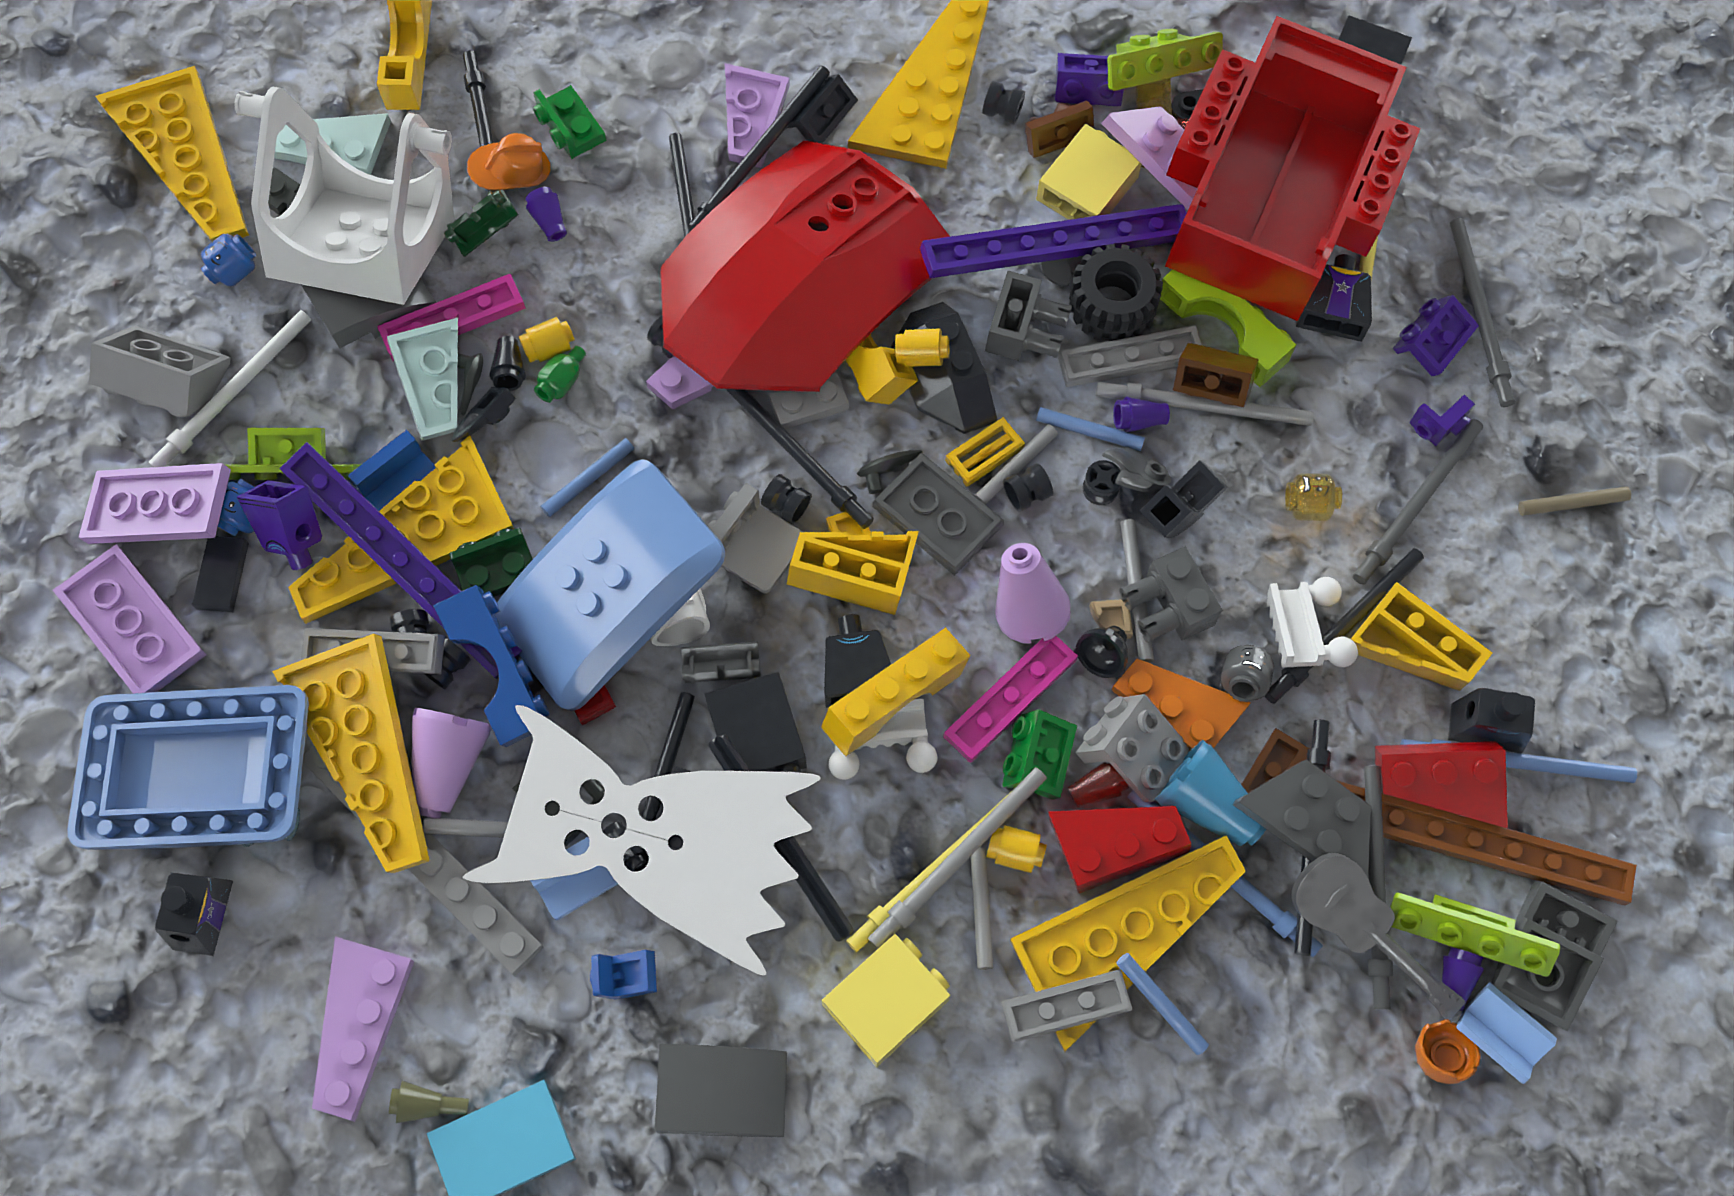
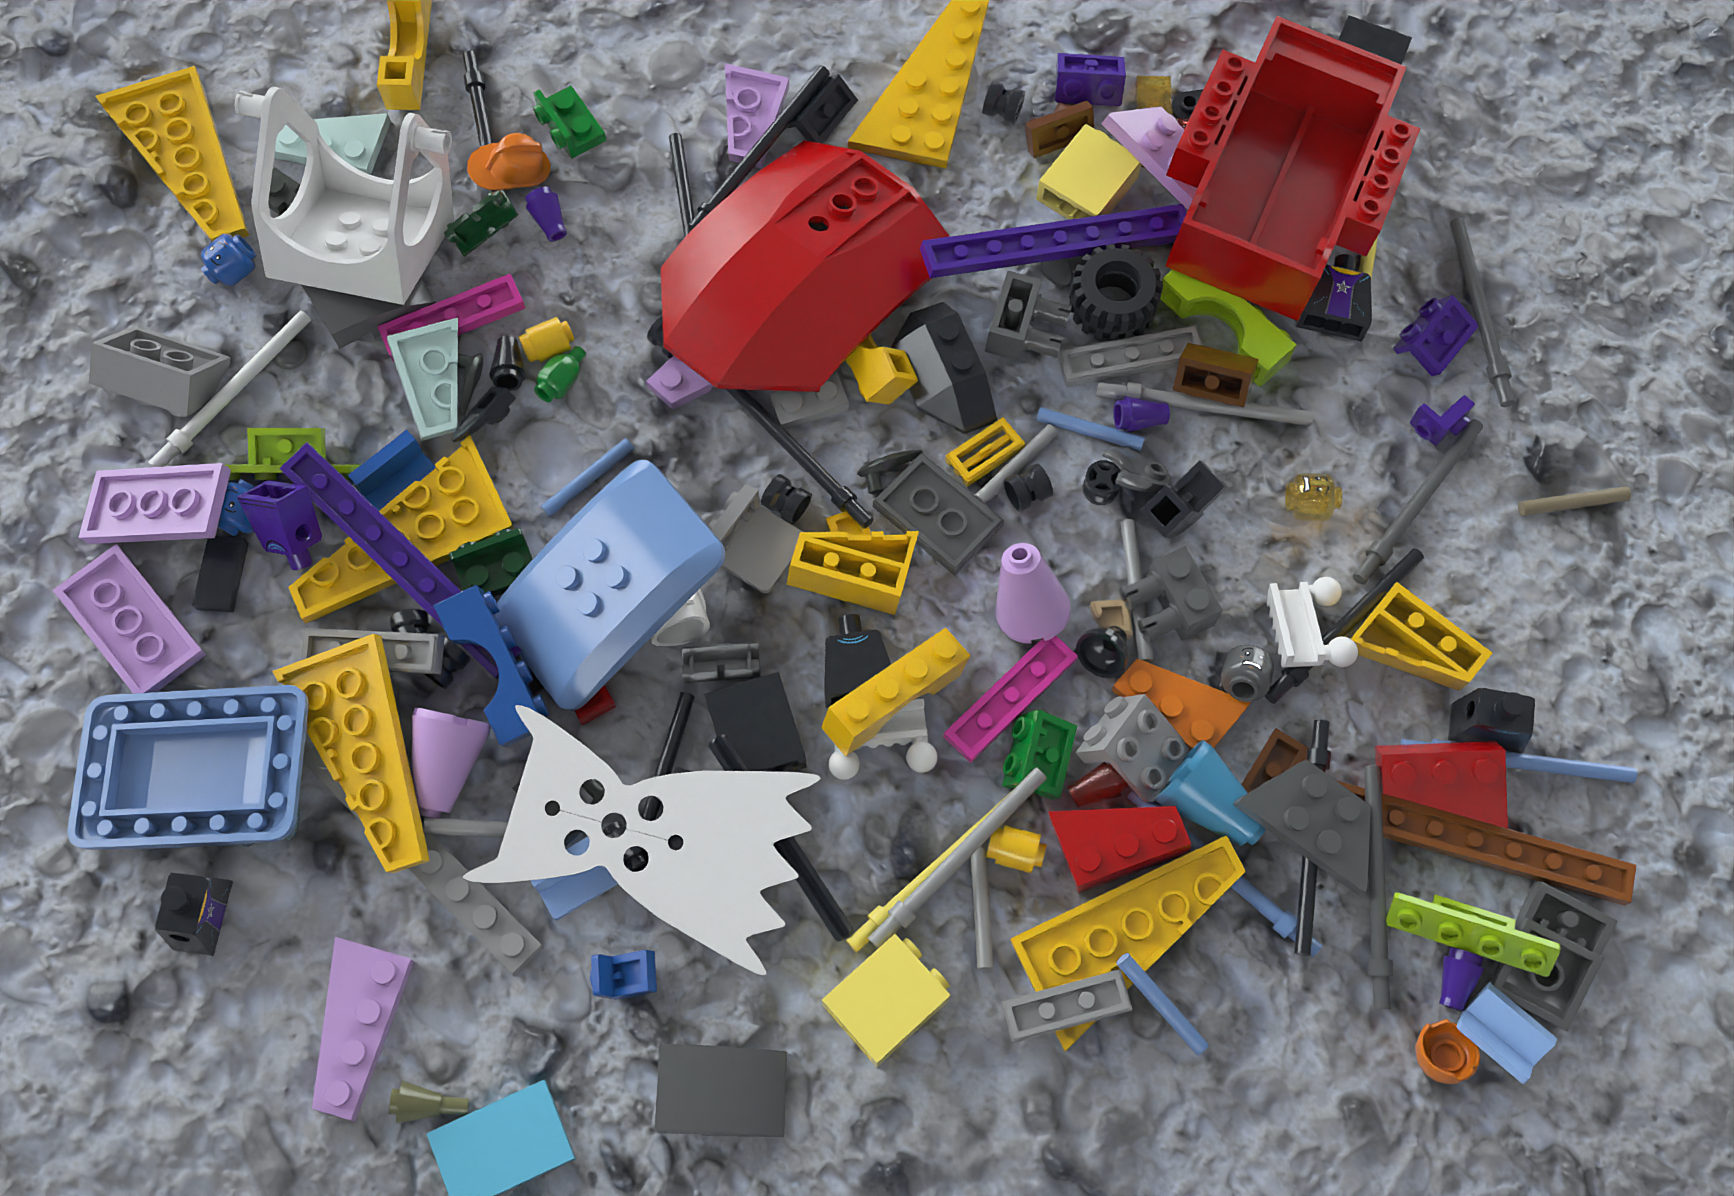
yellow brick [895,329,950,367] -> none
lime bracket [1107,29,1223,91] -> none
flat silver piece [1291,853,1465,1019] -> none

